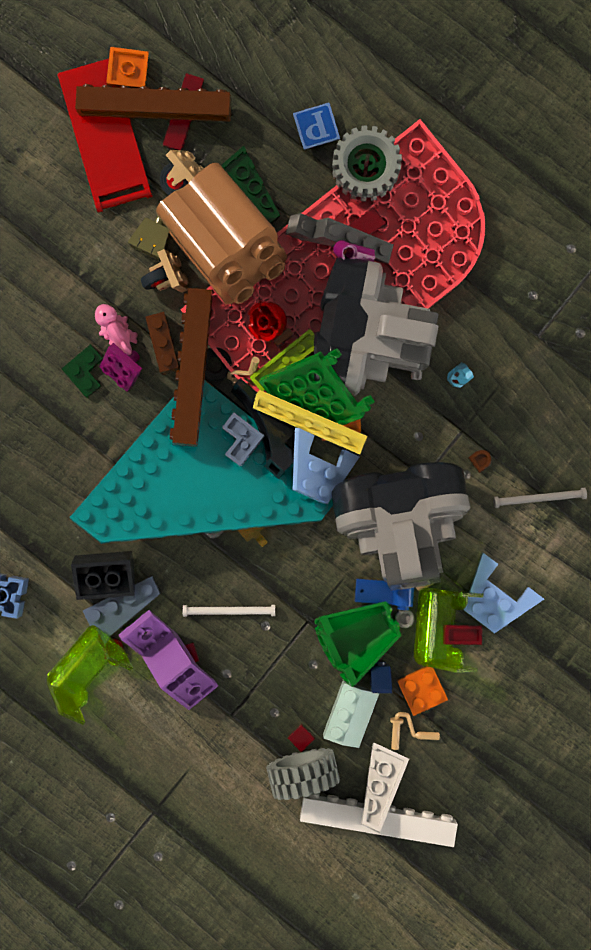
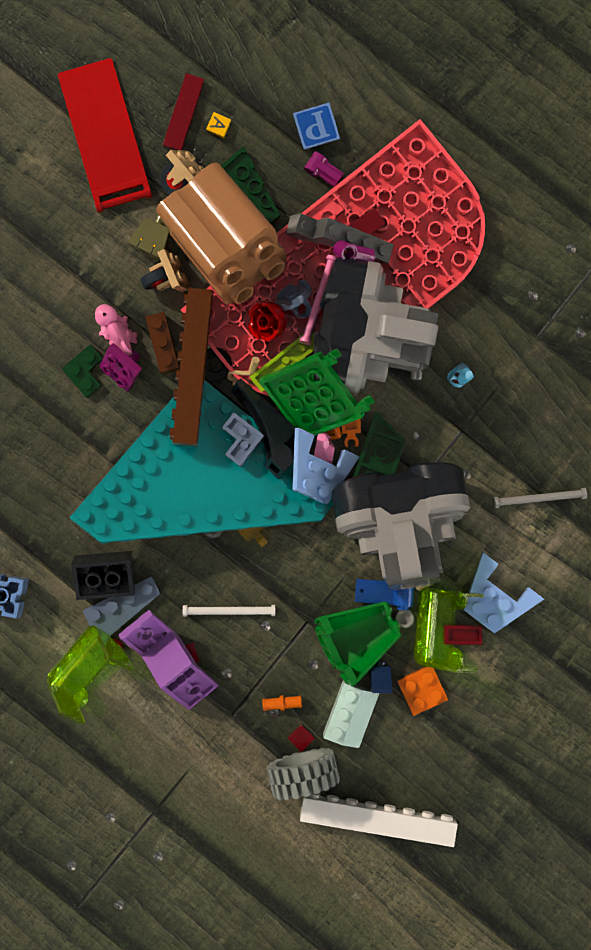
reddish brown brick [75,84,232,122] -> none
orange plate [107,47,149,89] -> none
light yellow plate [253,390,367,454] -> none
reddish brown tile [274,328,293,348] -> none
light grey wheel [332,125,402,202] -> none
white wing [361,743,409,833] -> none
tan piece [390,712,440,750] -> none
reddish brown tile [468,450,491,473] -> none
none -> yellow tile [206,112,231,139]
none -> orange pin [262,695,302,711]
none -> sand blue tile [275,280,312,319]
none -> bright pink bar [299,255,337,345]
none -> magenta piece [304,152,344,187]
none -> bright pink rock [314,432,335,464]
none -> dark green wing [353,411,406,477]

